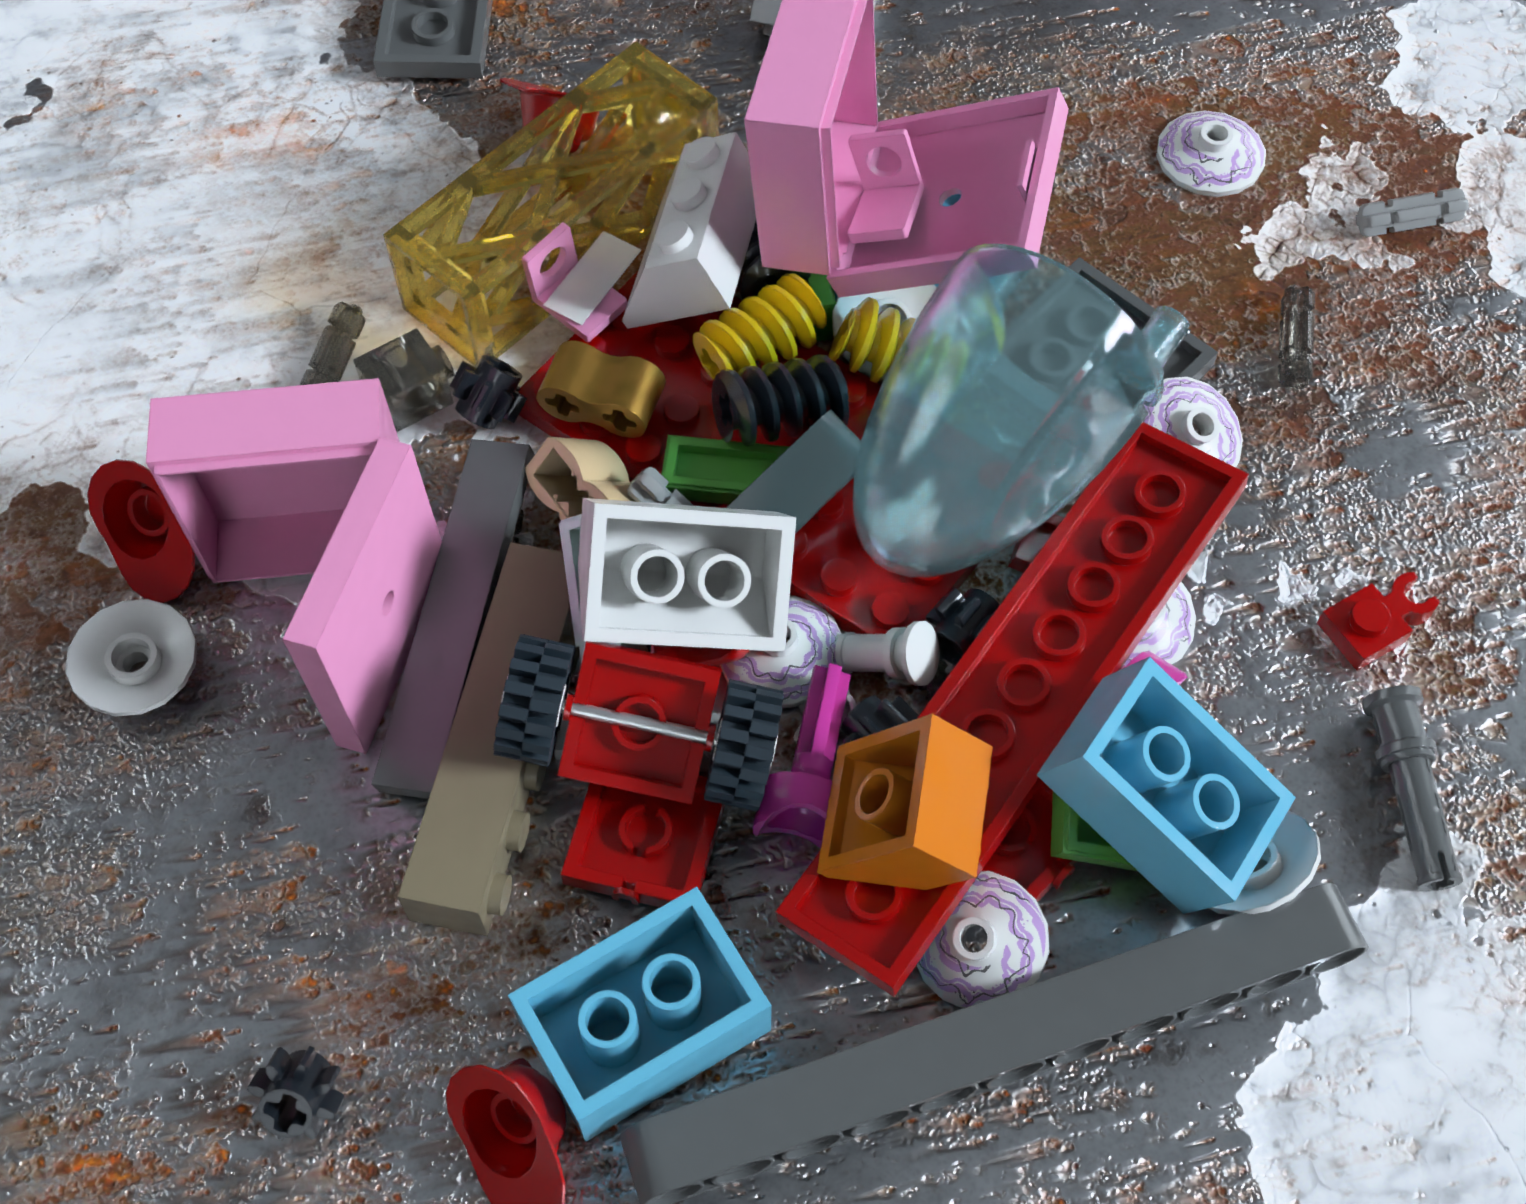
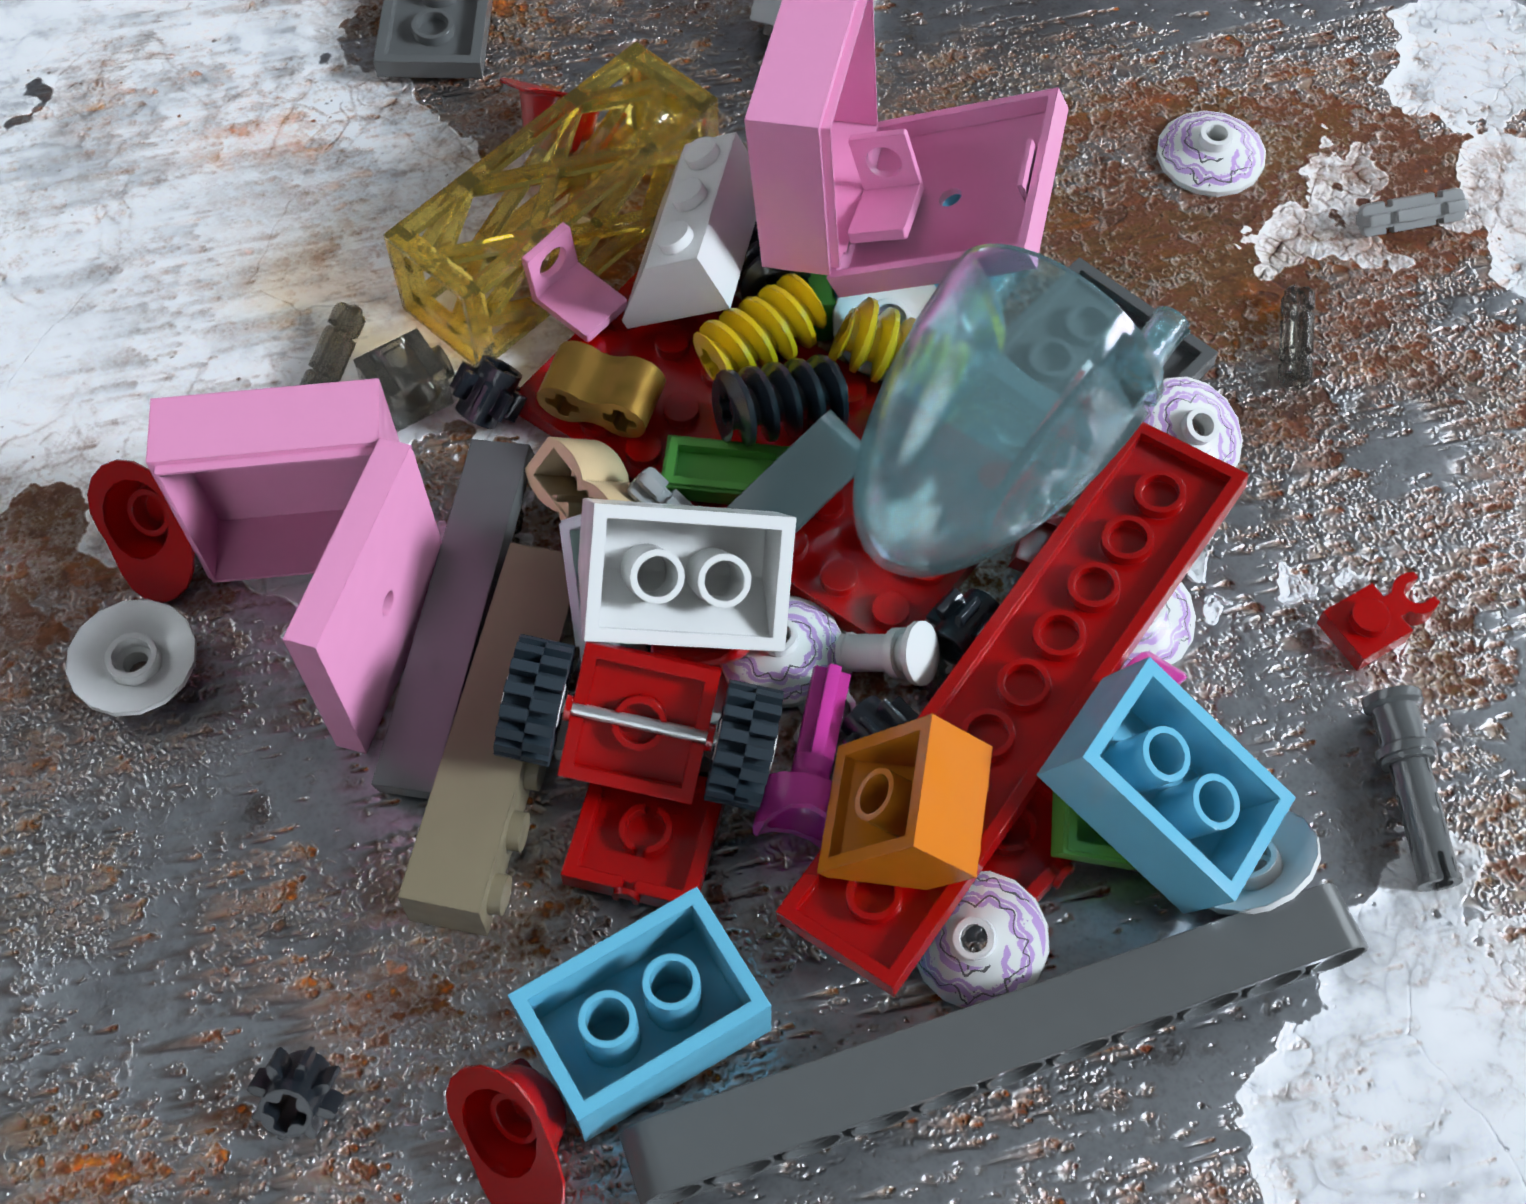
white sticker [543,231,641,325] -> none

